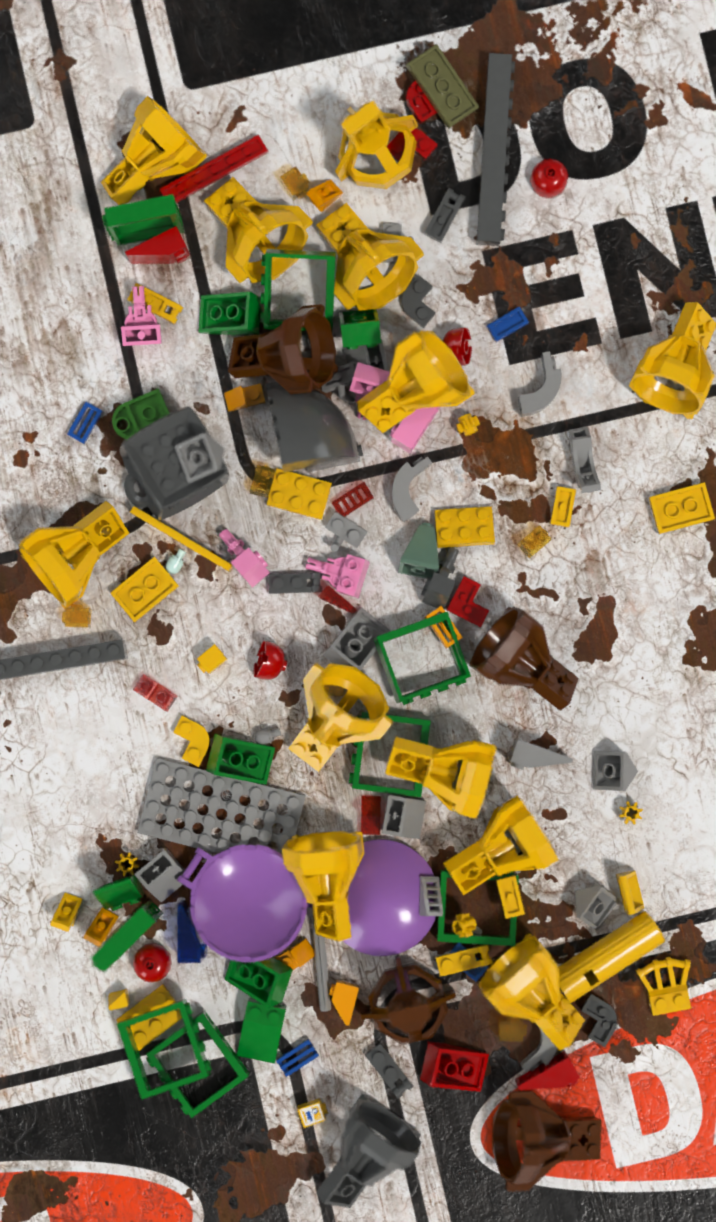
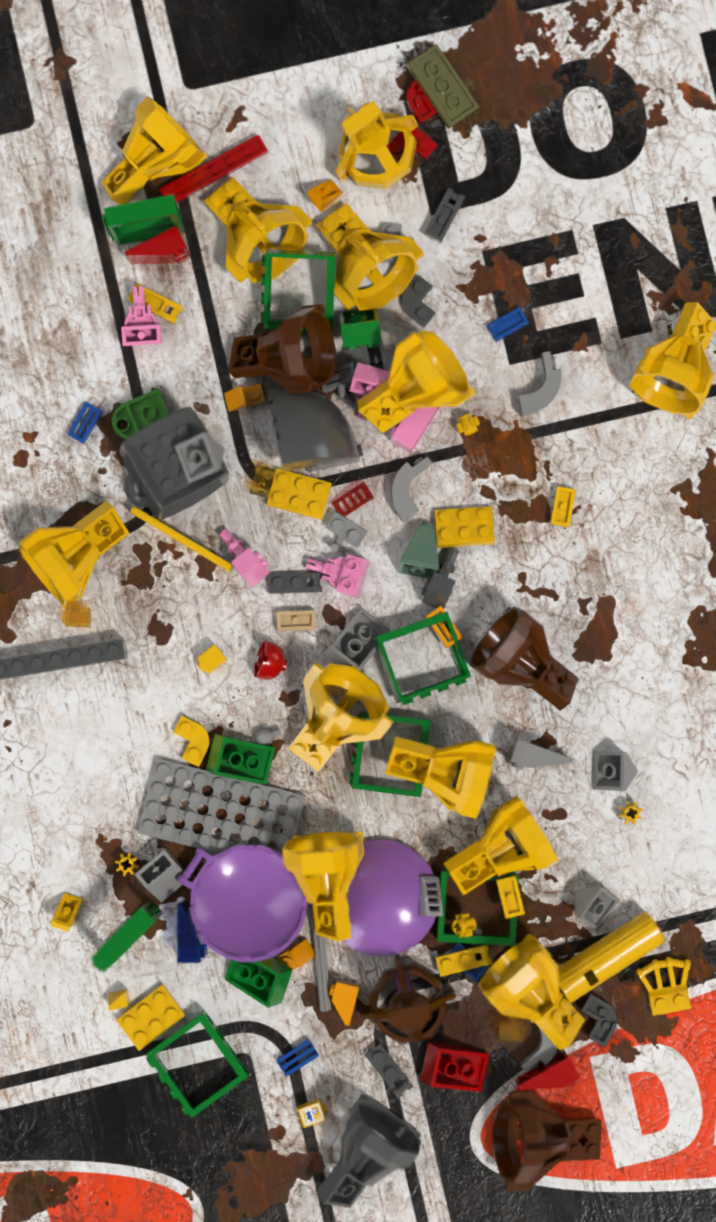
light orange slope [83,907,119,948] -> none
green slope [93,875,144,911] -> none
yellow plate [110,556,179,623] -> none
green window [117,999,212,1099] -> none
clear red slope [133,674,178,712] -> none
red cylinder [133,943,172,983] -> none
light aqua cylinder [165,549,186,574] -> none
green slope [198,292,261,336] -> none
green slope [237,998,287,1064] -> none
clear yellow brick [280,167,310,200] -> none
clear red slope [318,586,357,614] -> none
clear red slope [361,796,381,835] -> none
light grey slope [382,794,426,839] -> none
red cylinder [442,328,472,366] -> none
red plate [446,576,489,628] -> none
dark grey brick [476,53,515,246] -> none
clear yellow bracket [517,525,551,559] -> none
red cylinder [530,158,568,198] -> none
light grey arch [569,427,601,493] -> none
yellow tile [616,870,644,915] -> none
yellow plate [649,482,715,534] -> none
none -> tan plate [277,610,316,631]

